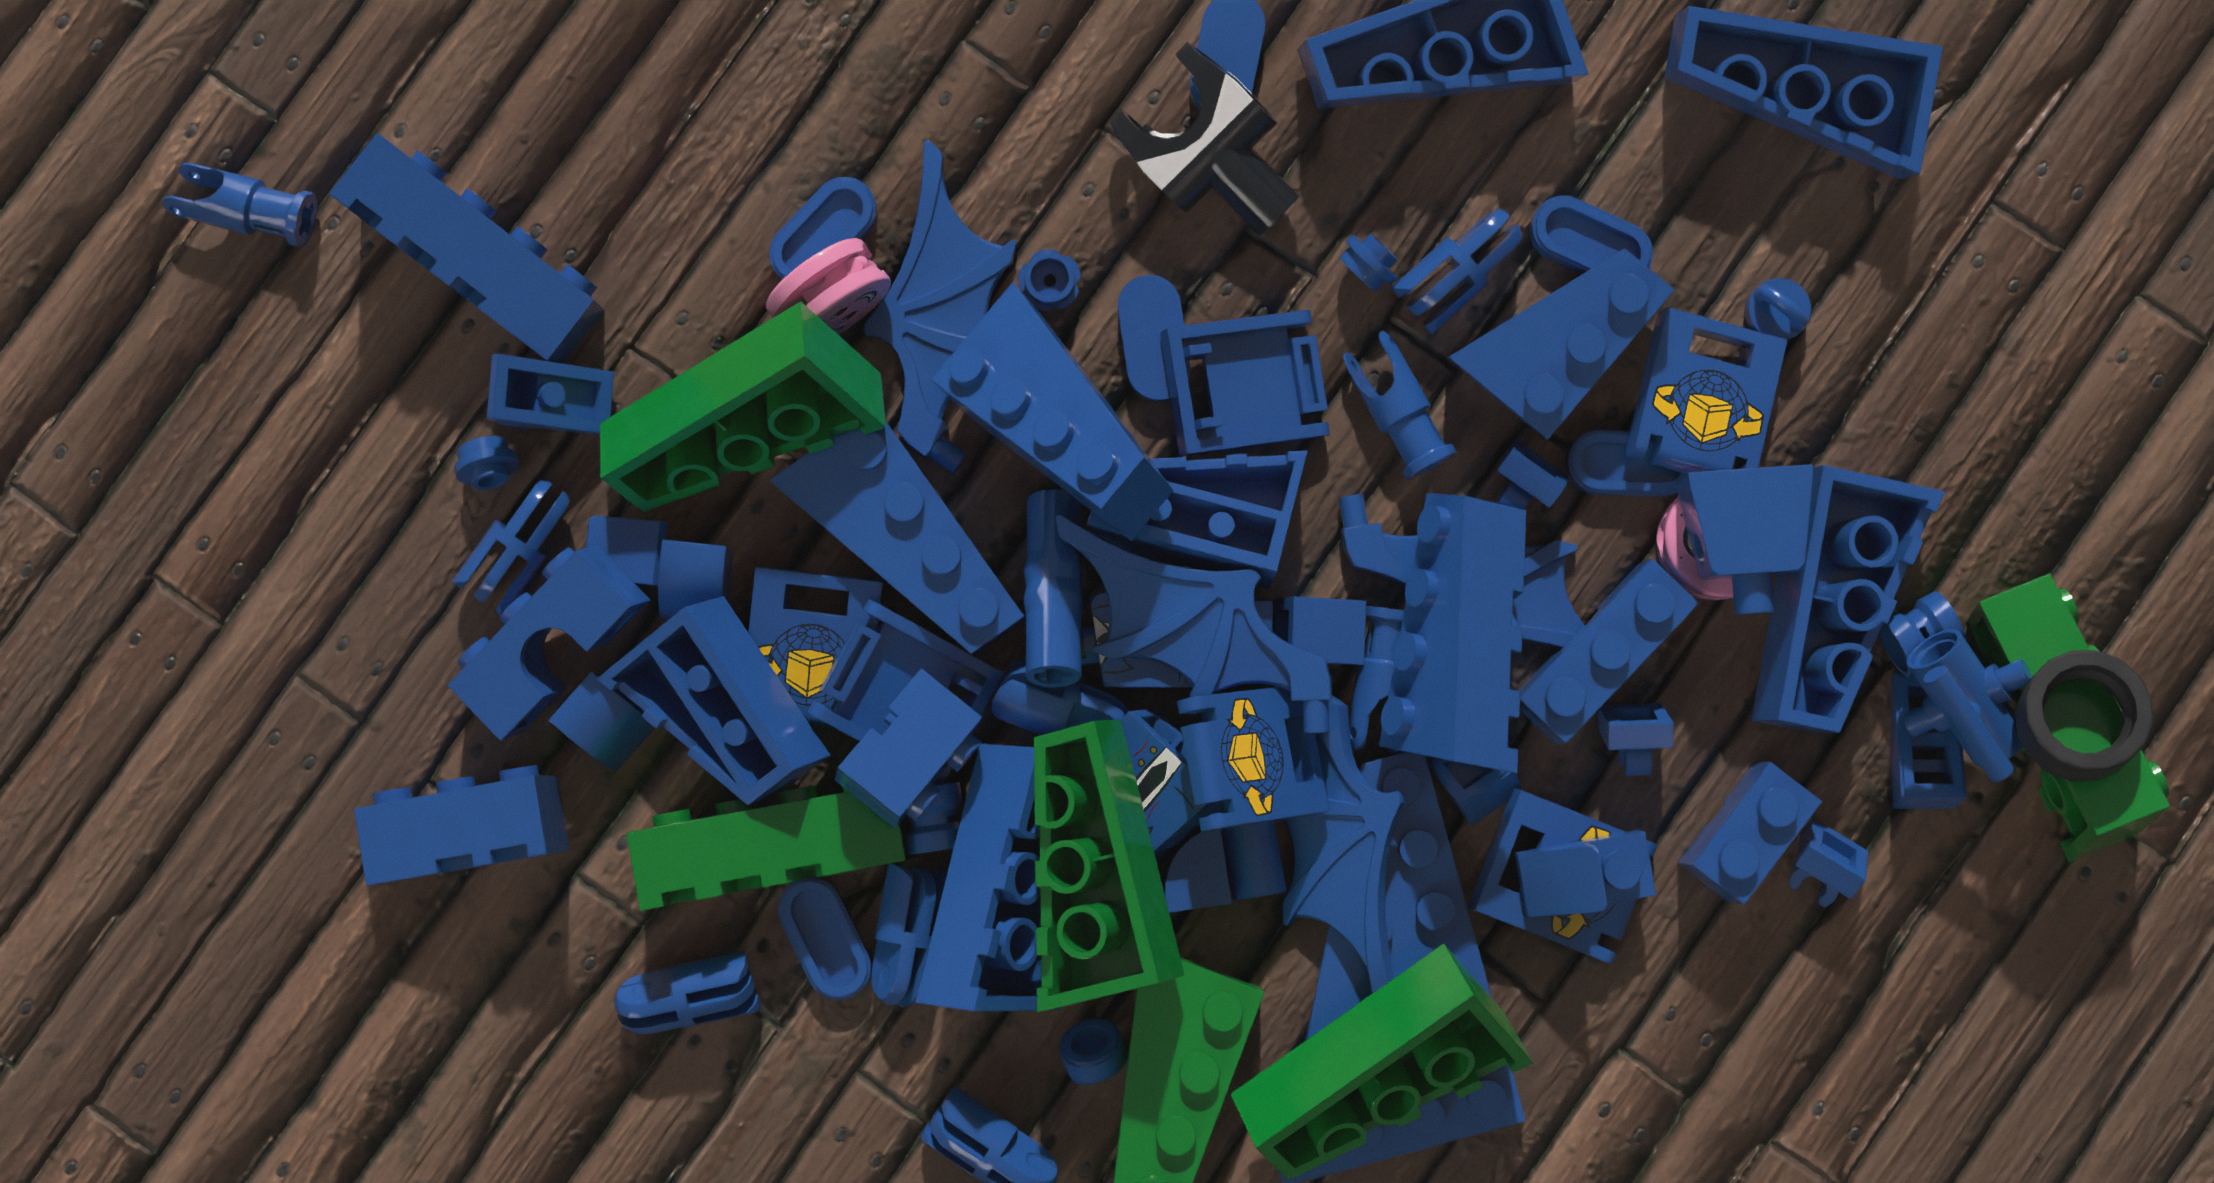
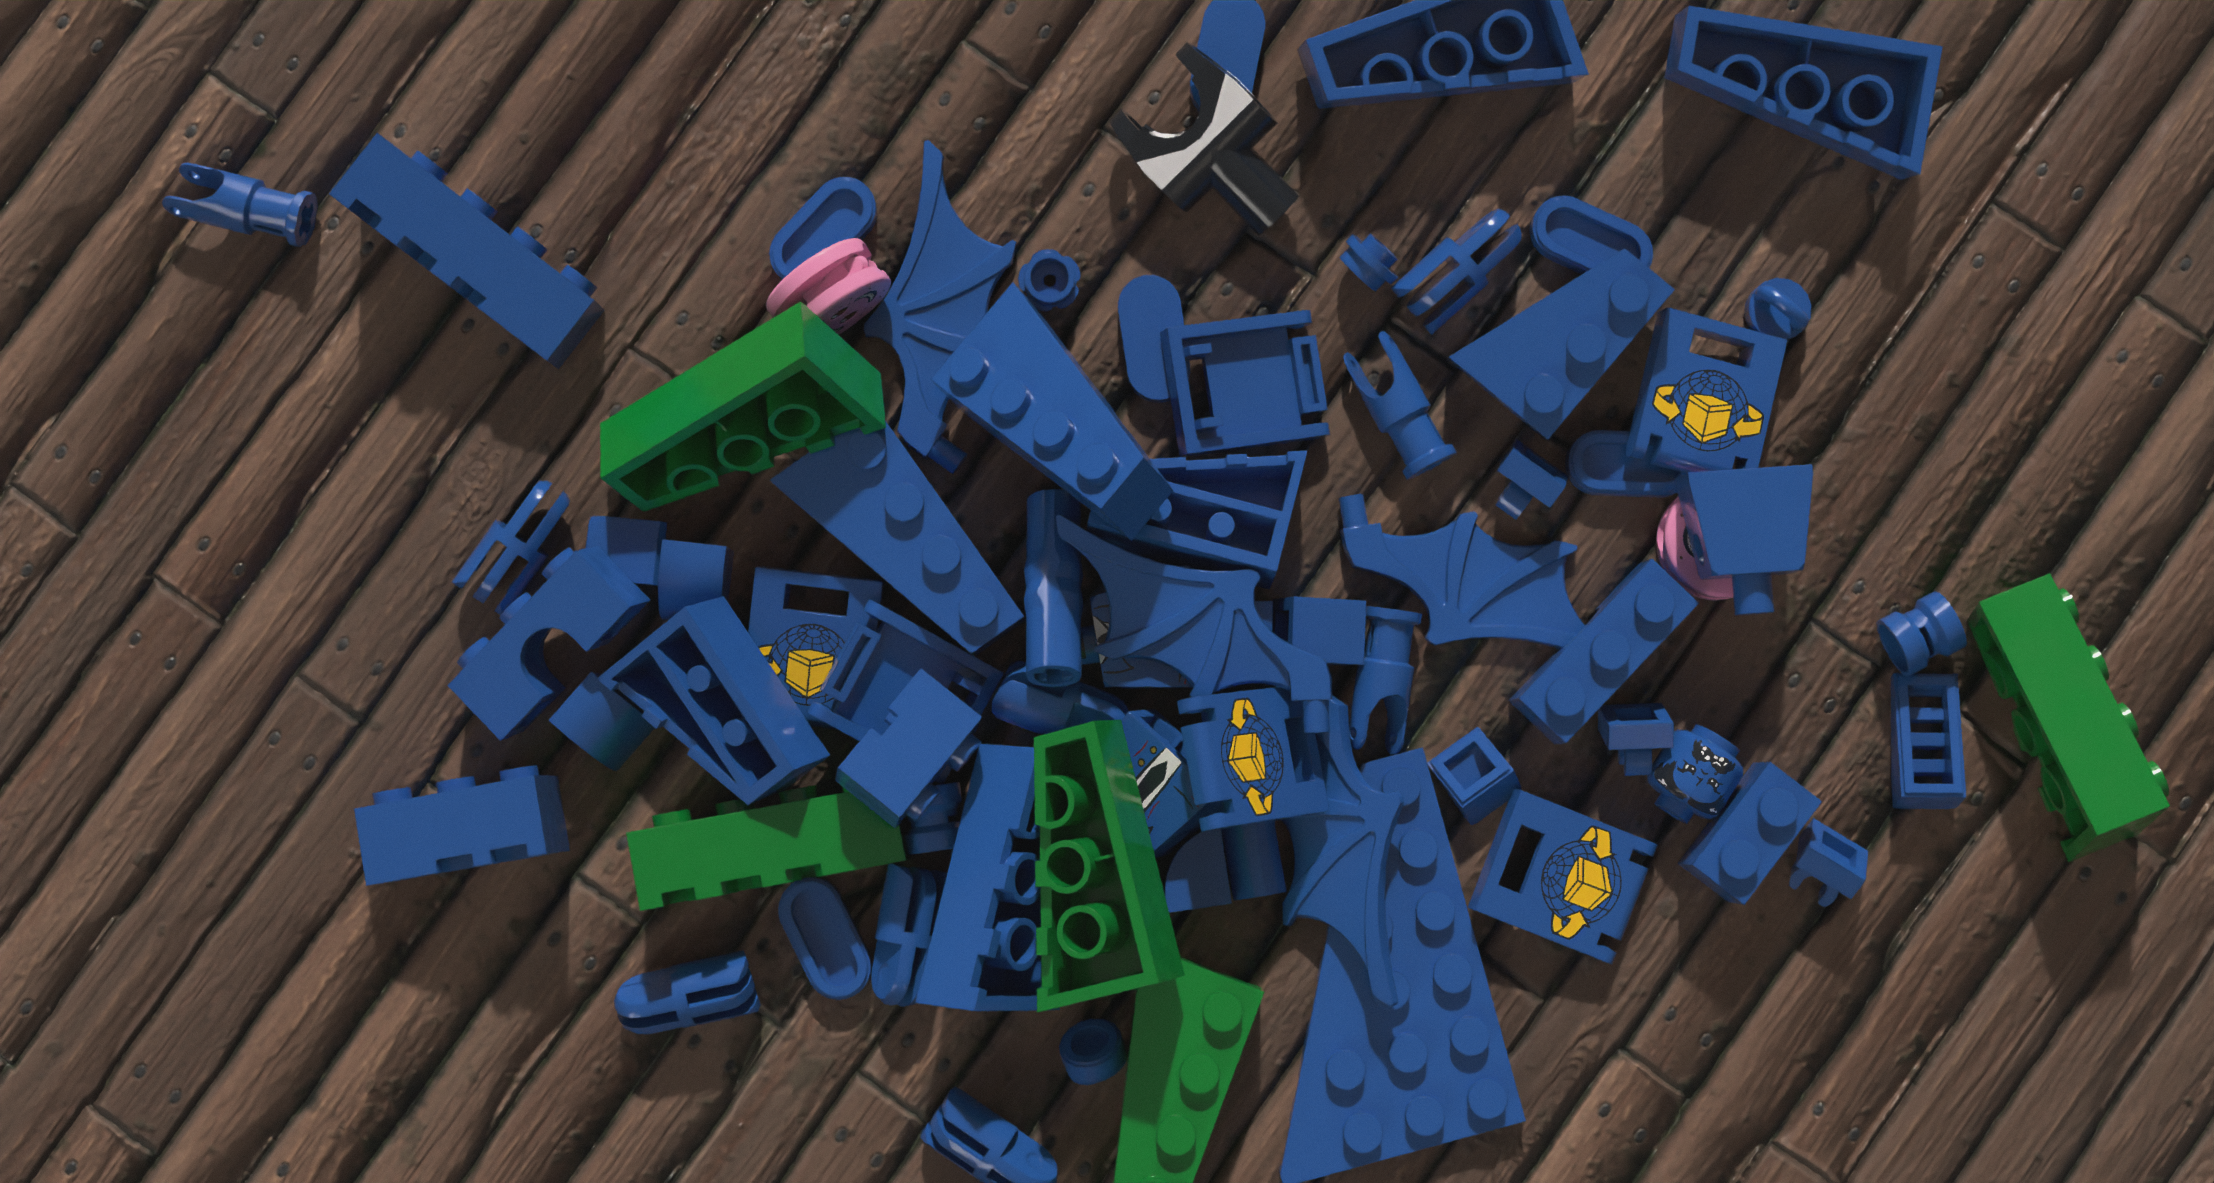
blue plate [454,436,519,490] -> none
blue slope [487,354,614,436] -> none
green wedge [1231,943,1534,1180] -> none
blue wedge [1379,493,1526,773] -> none
blue slope [1514,830,1656,917] -> none
blue wedge [1751,465,1945,733] -> none
blue pin [1903,629,2032,782] -> none
black tyre [2015,650,2154,781] -> none
none -> blue head [1647,724,1744,824]

